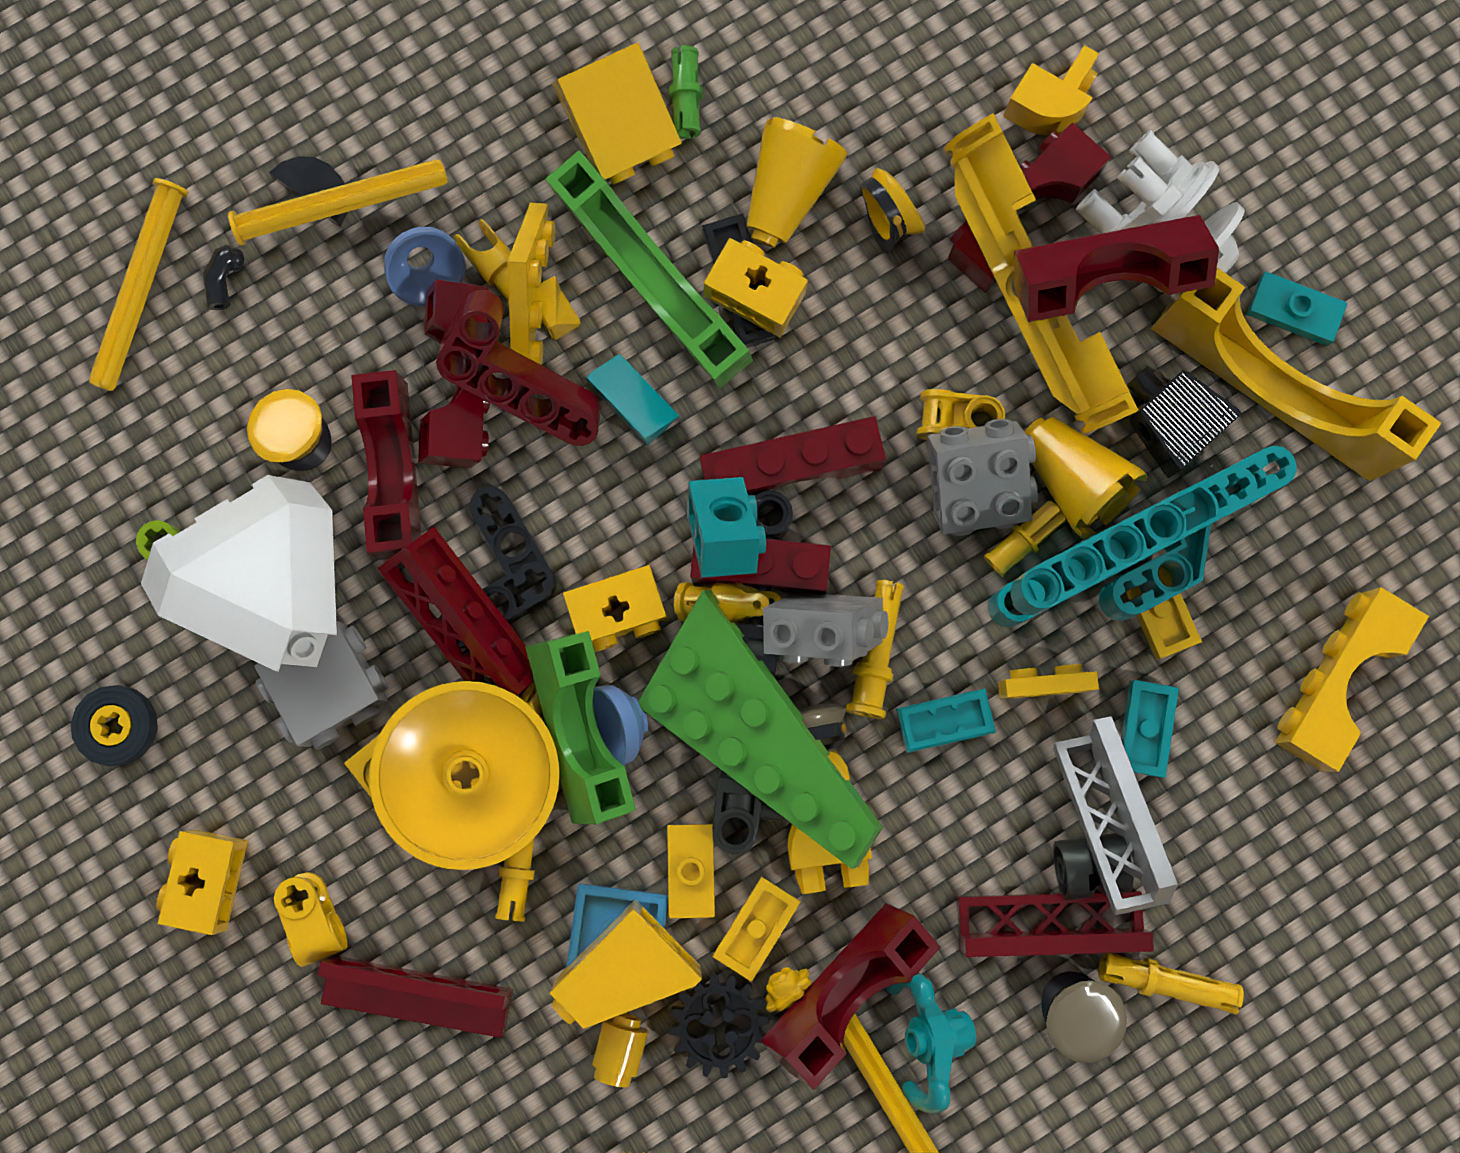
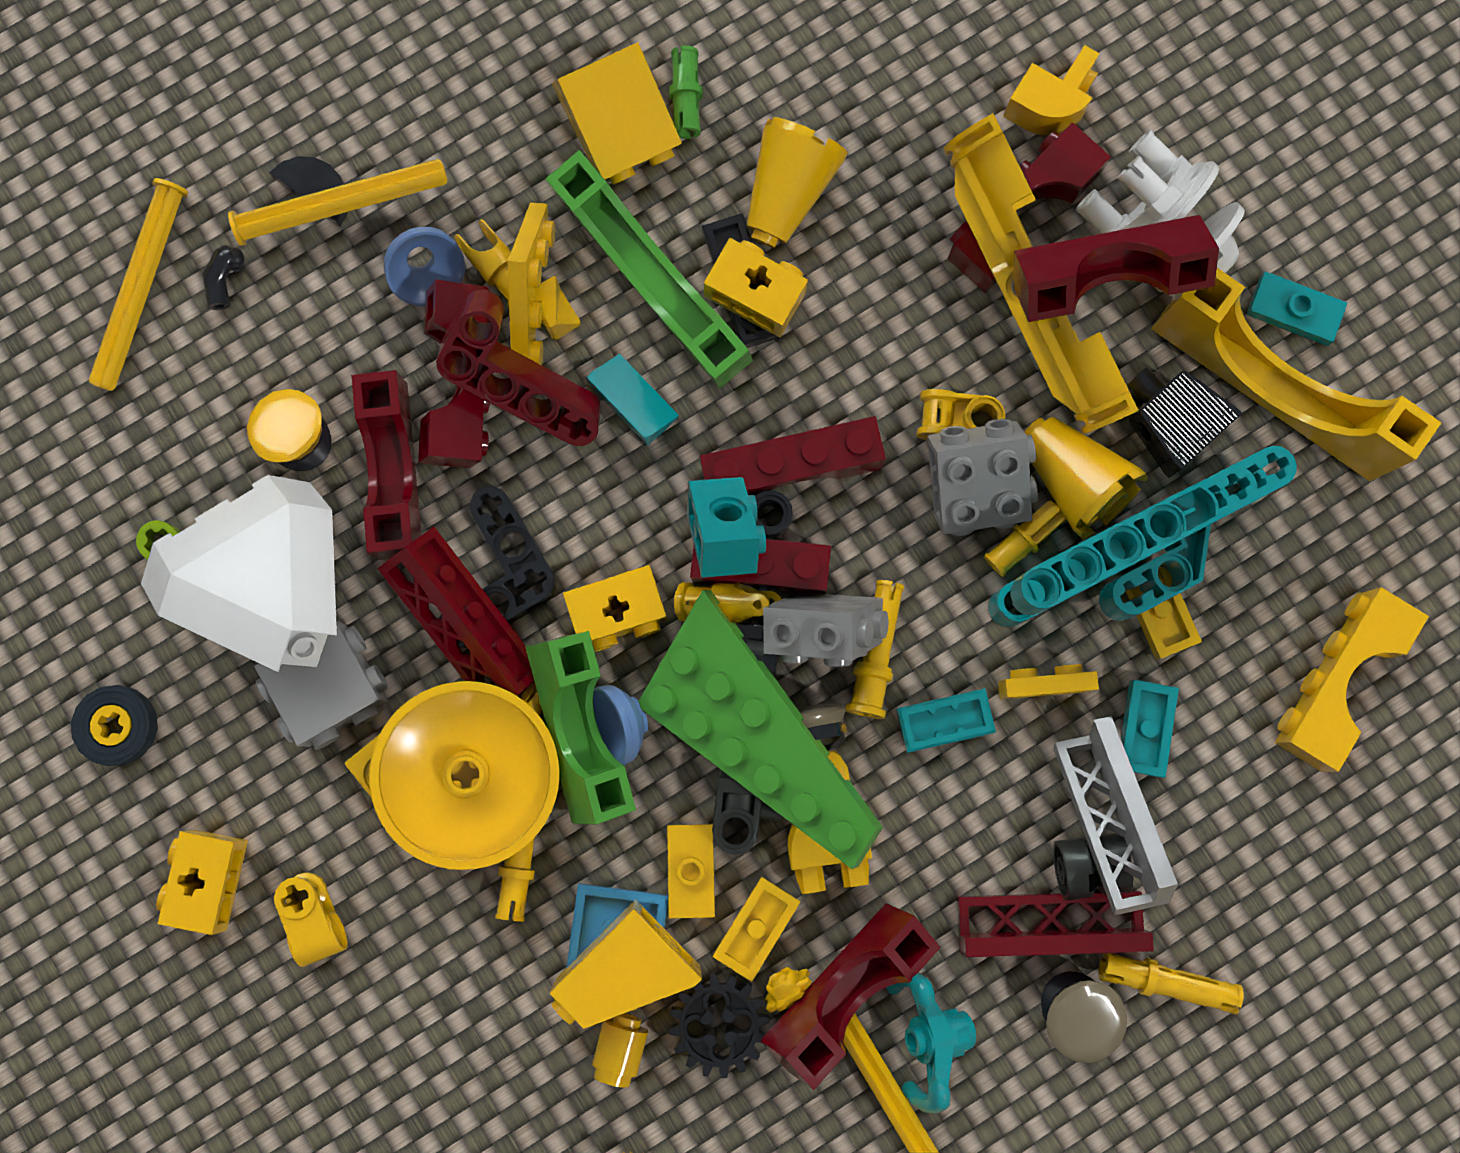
dark red fence [317,956,513,1038] -> none
piece [860,168,926,254] -> none

